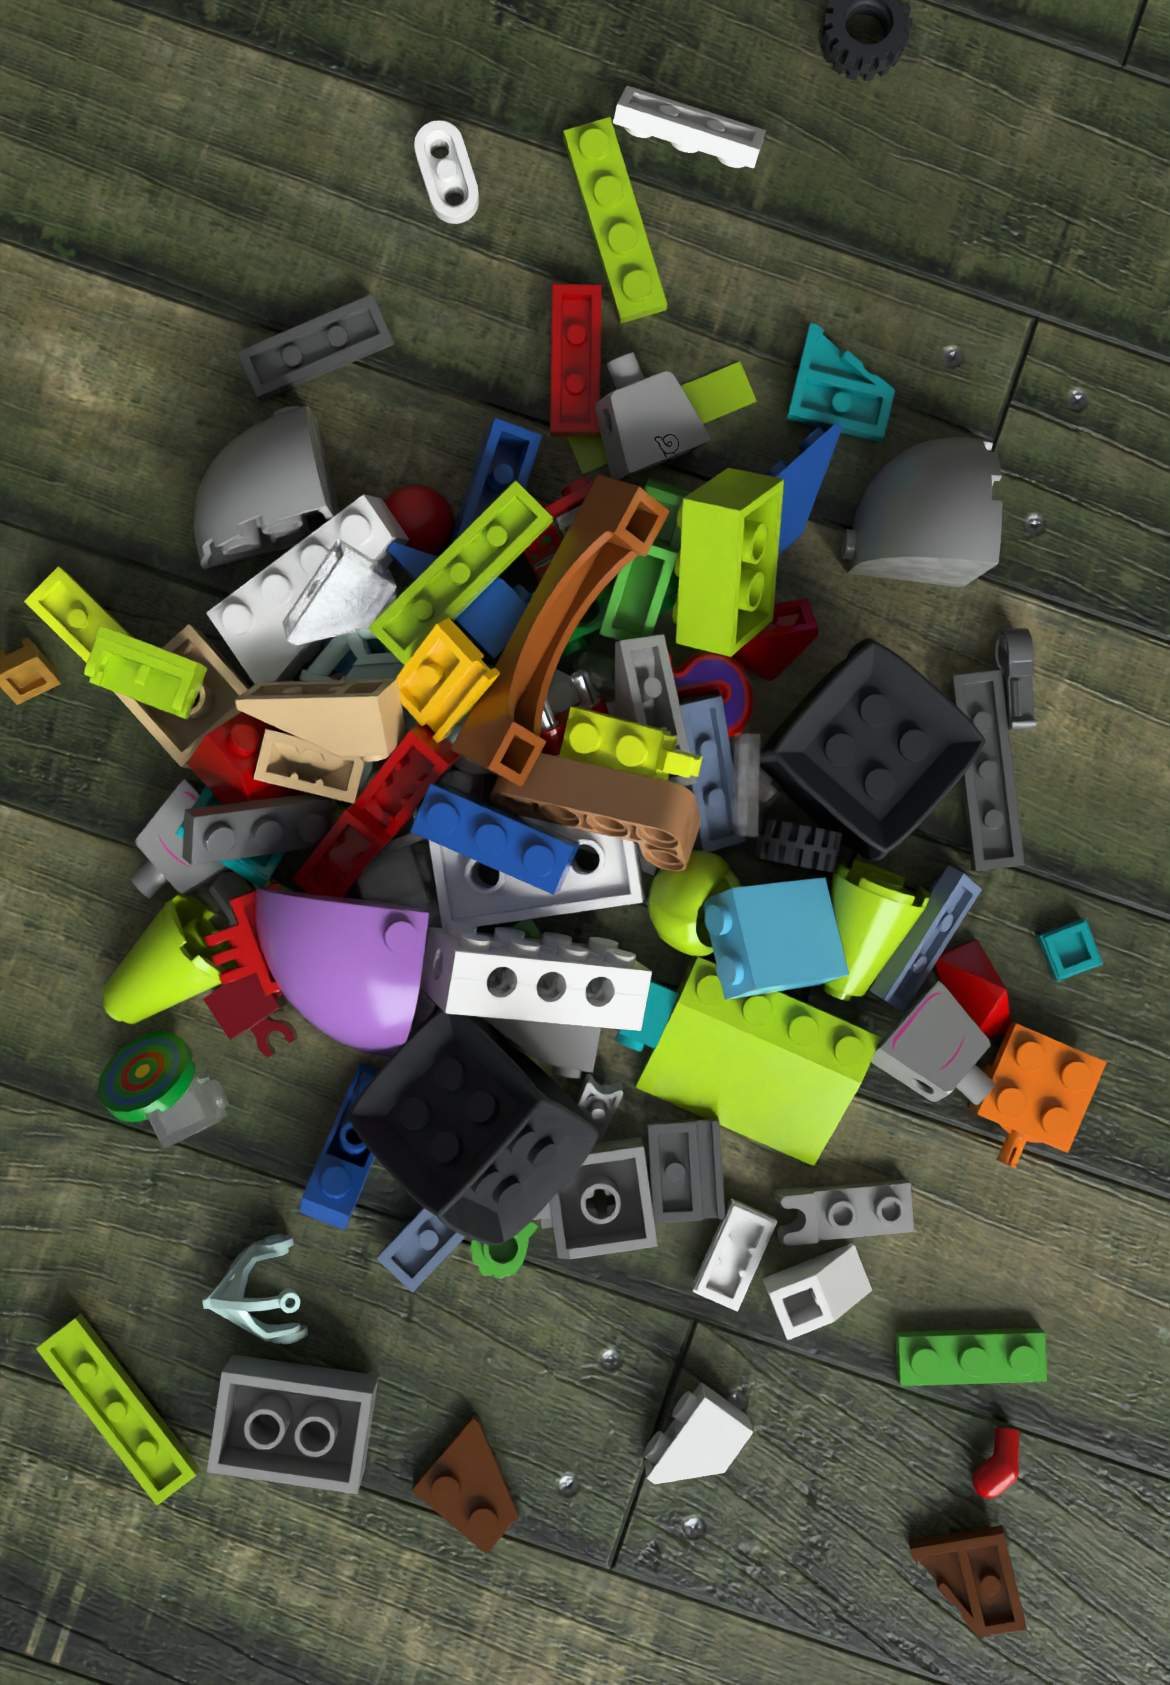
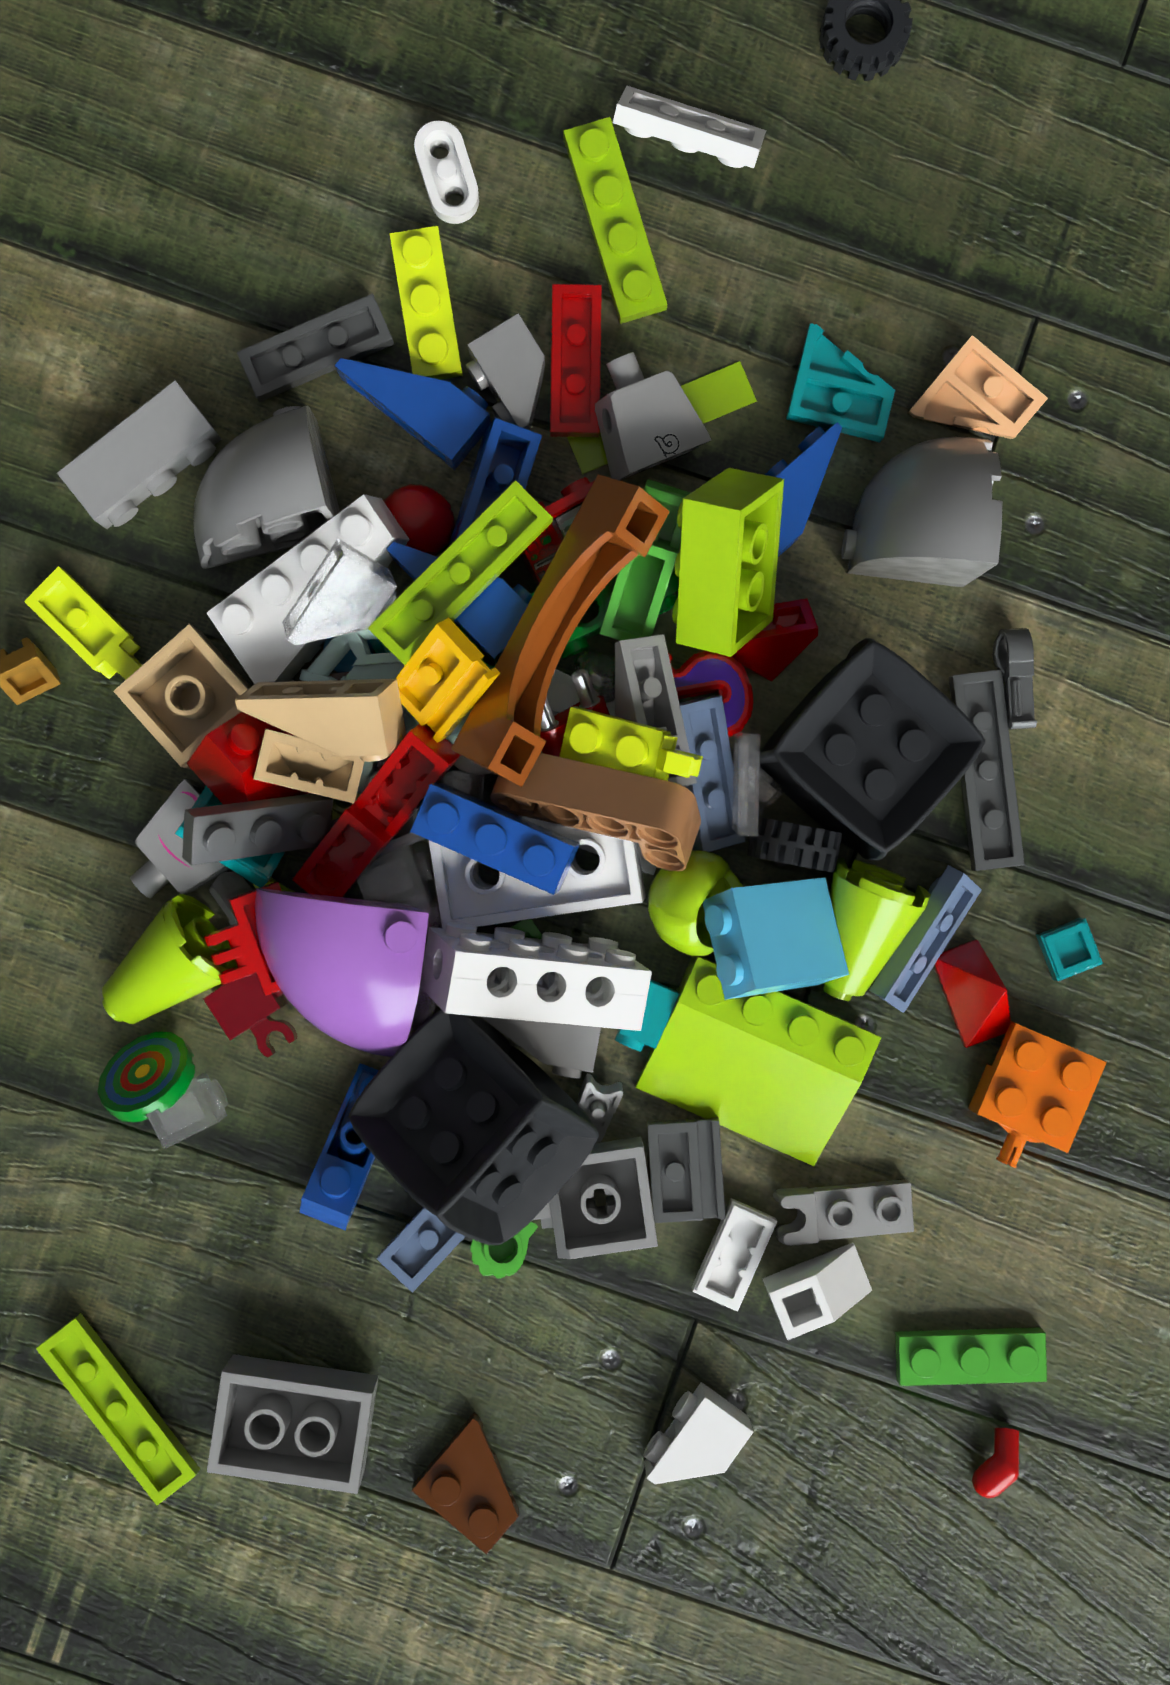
lime hinge [84,625,208,720] -> none
light aqua helmet [202,1234,308,1344] -> none
light grey torso [871,981,996,1105] -> none
reddish brown wing [909,1525,1027,1638] -> none
none -> light grey brick [57,381,222,529]
none -> blue slope [335,358,491,471]
none -> neon yellow plate [389,226,463,380]
none -> light grey slope [466,313,545,431]
none -> light nougat wing [908,335,1048,439]

